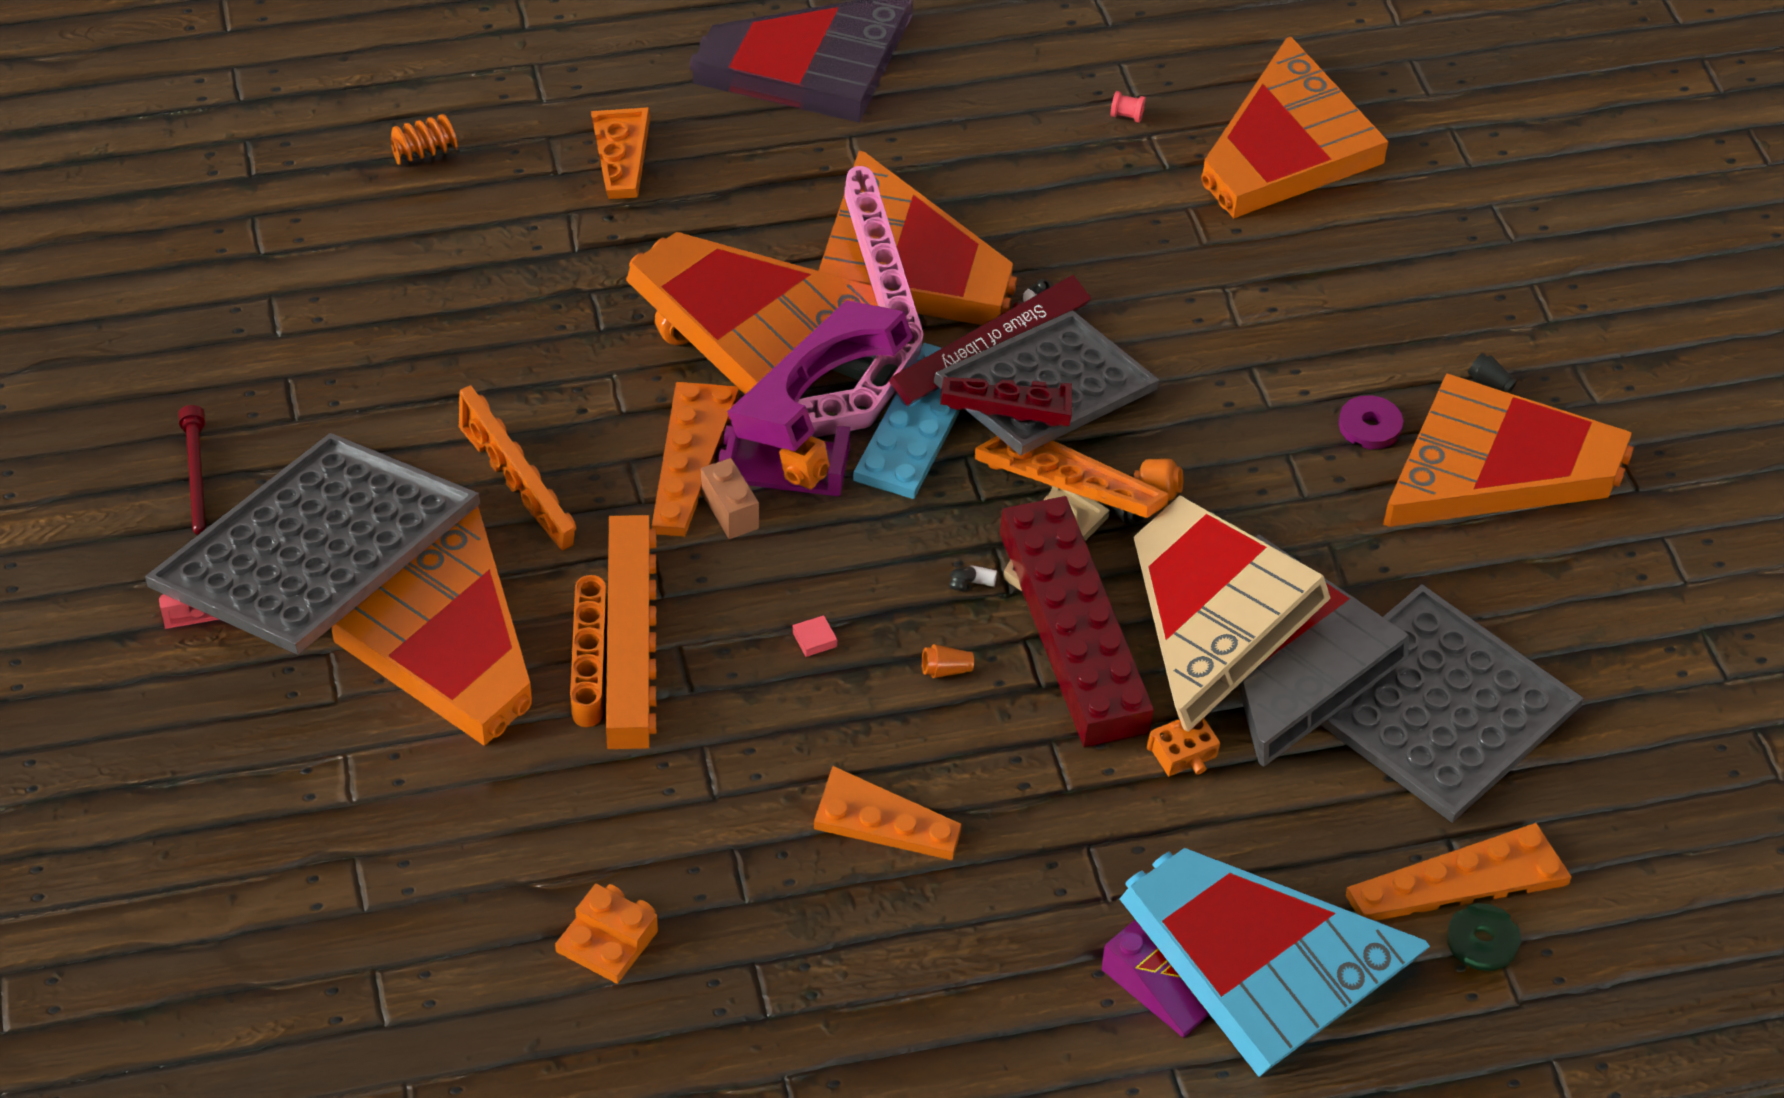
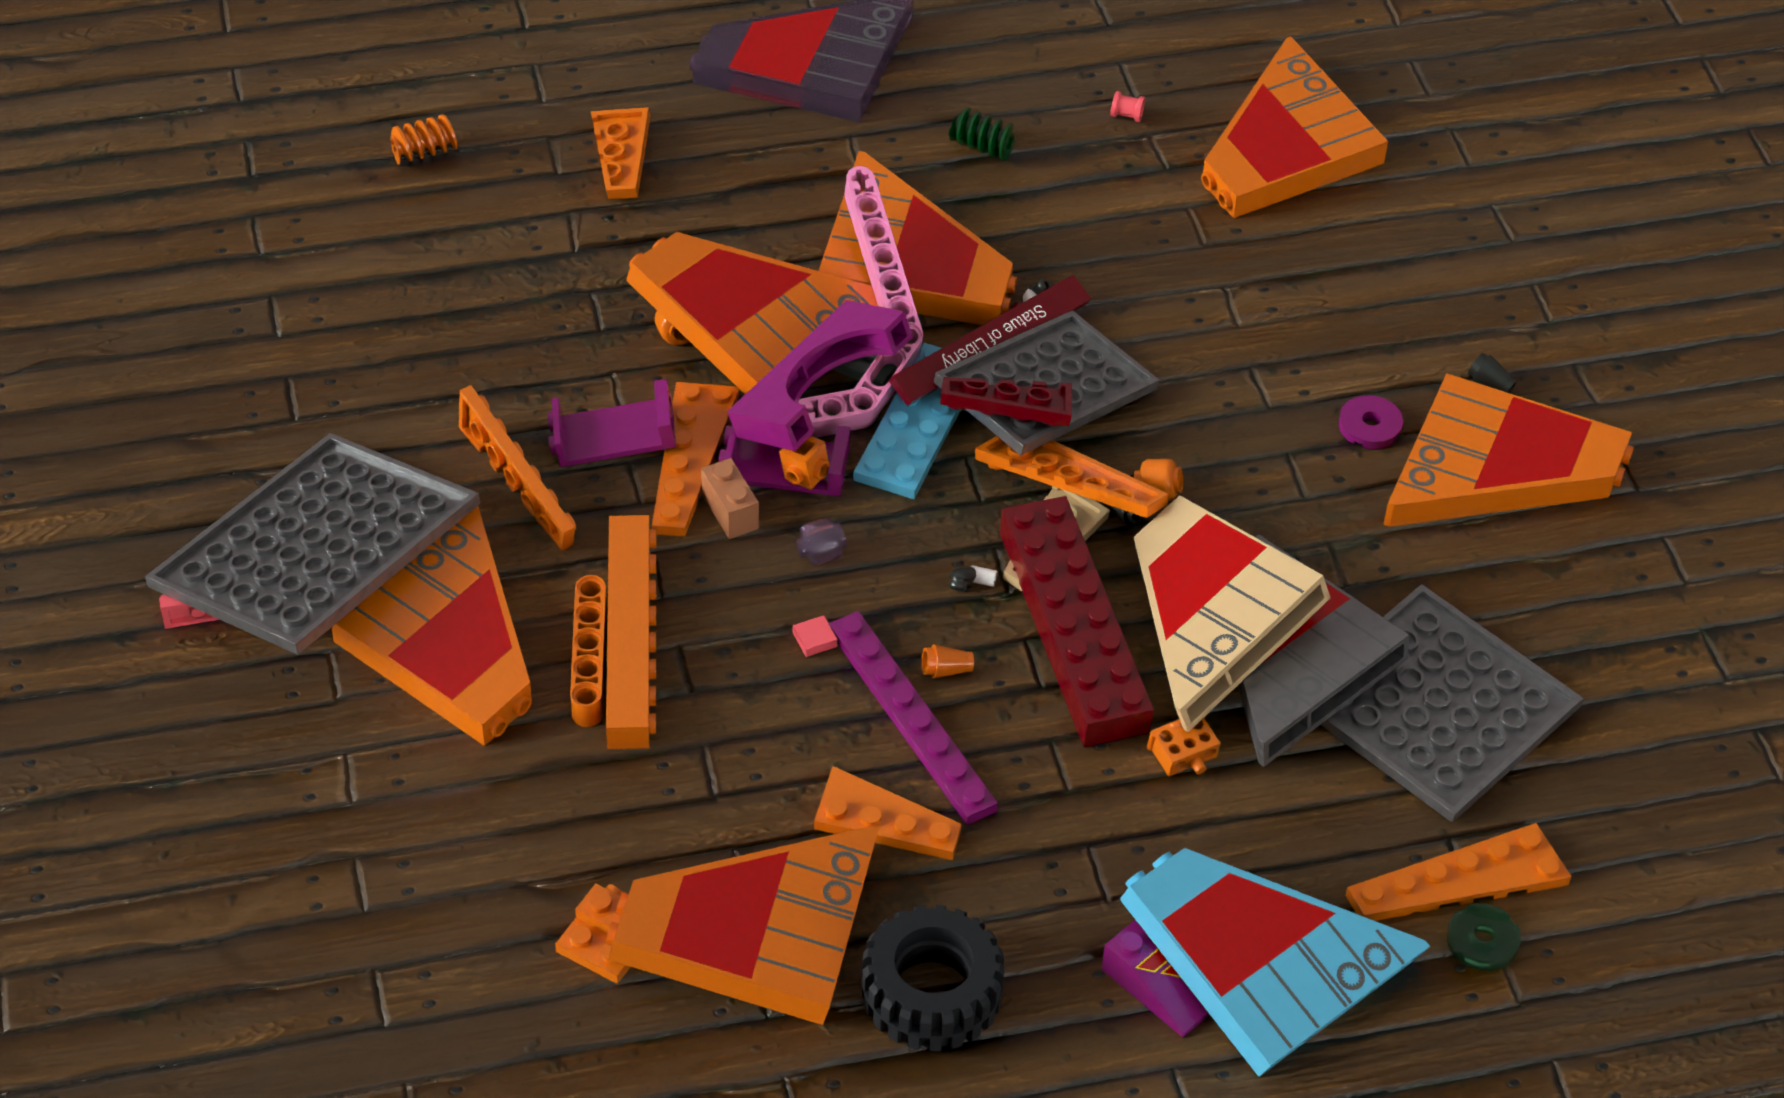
dark red piece [178,405,206,535] -> none
none -> magenta panel [547,379,676,467]
none -> orange slope [605,826,879,1025]
none -> clear purple head [795,517,847,566]
none -> magenta plate [829,611,998,825]
none -> black tyre [861,904,1005,1051]
none -> dark green piece [948,107,1015,161]

